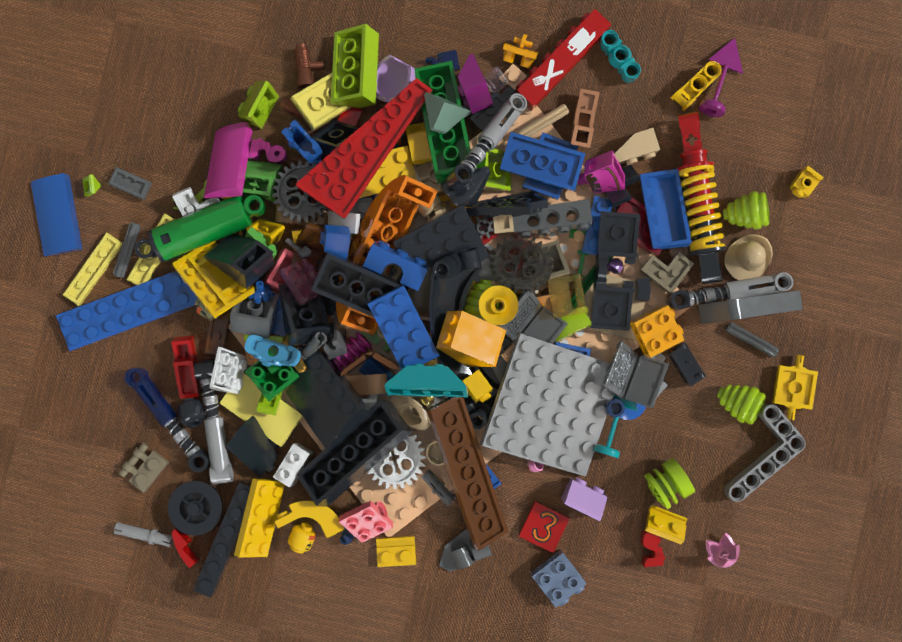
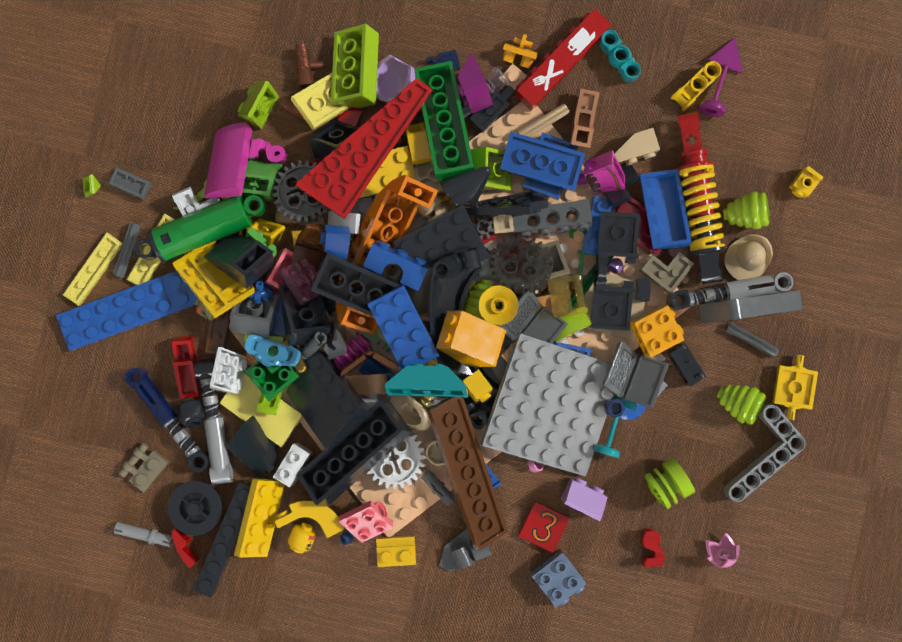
blue slope [31,173,82,257] -> none
blue animal [281,120,323,164] -> none
dark grey hand [285,238,311,259] -> none
sand green slope [424,92,470,134] -> none
piece [447,93,527,190] -> none
yellow plate [645,504,687,544] -> none

